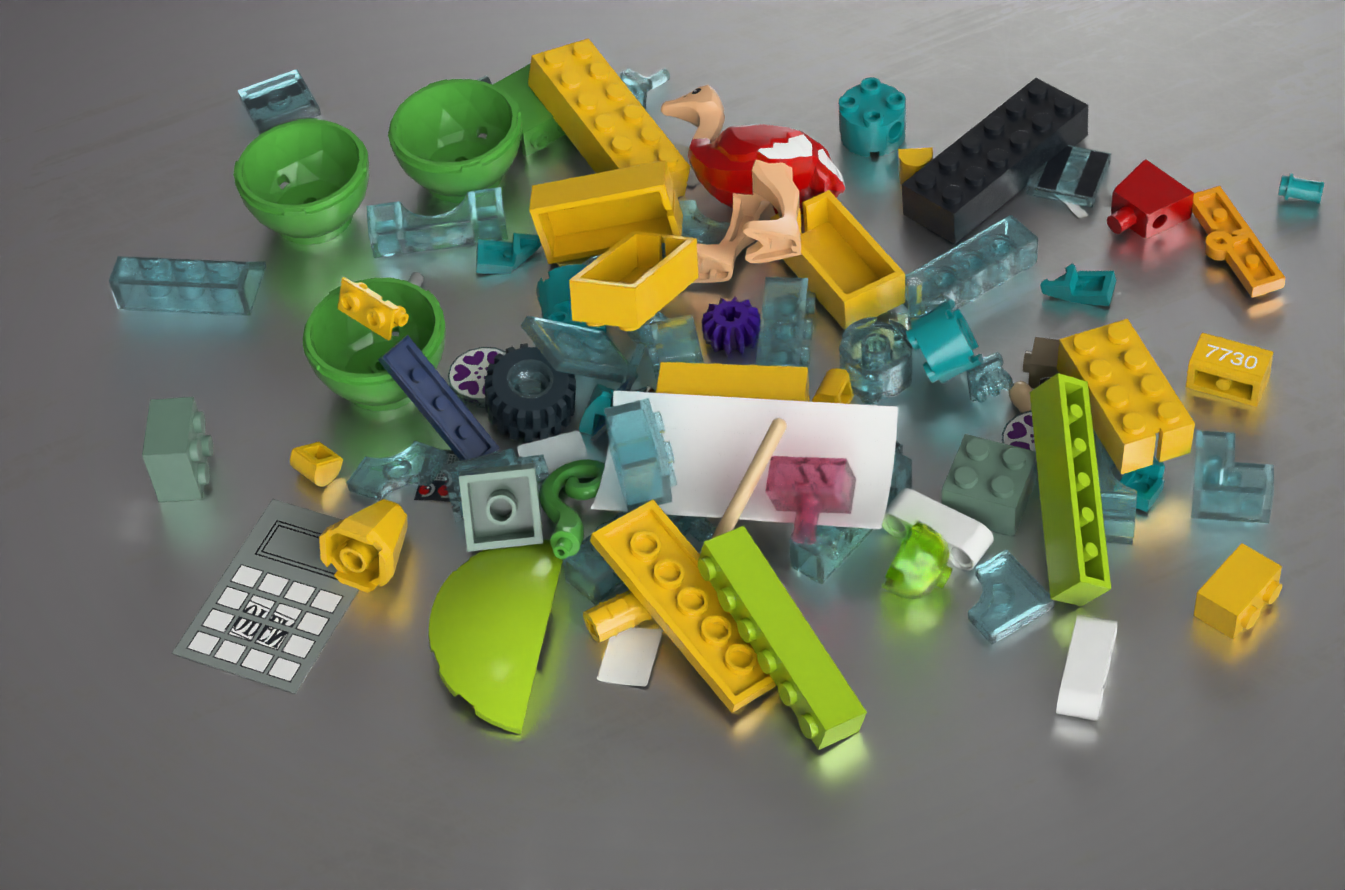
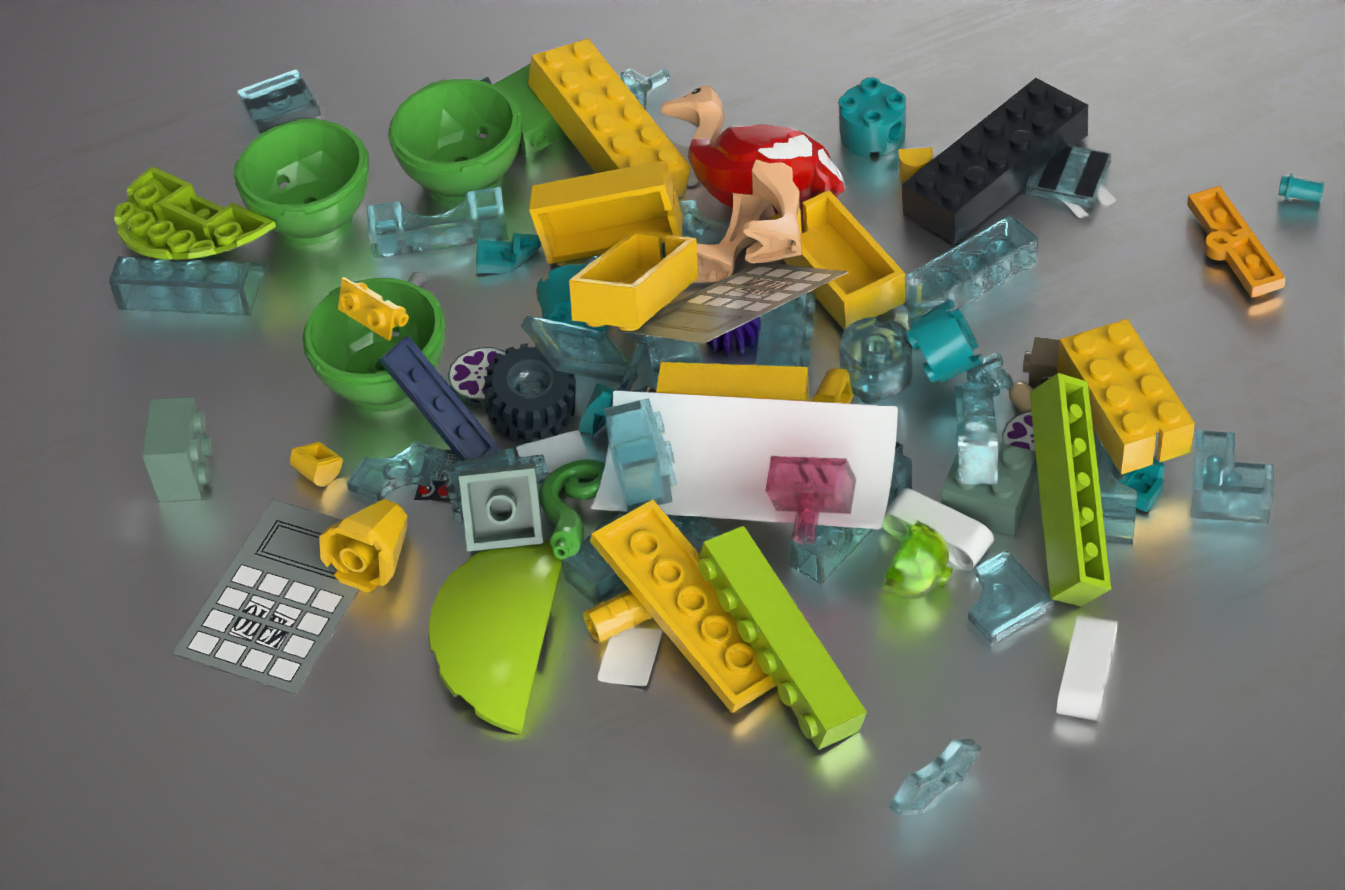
tan piece [699,418,787,554] -> none
teal slope [1040,263,1116,306] -> none
red torso [1107,159,1194,239] -> none
yellow brick [1186,333,1274,407] -> none
yellow brick [1193,543,1282,640] -> none
none -> lime brick [114,166,276,260]
none -> light grey sticker [617,262,848,344]
none -> clear light blue tile [888,739,982,816]
none -> clear light blue arch [955,381,998,484]

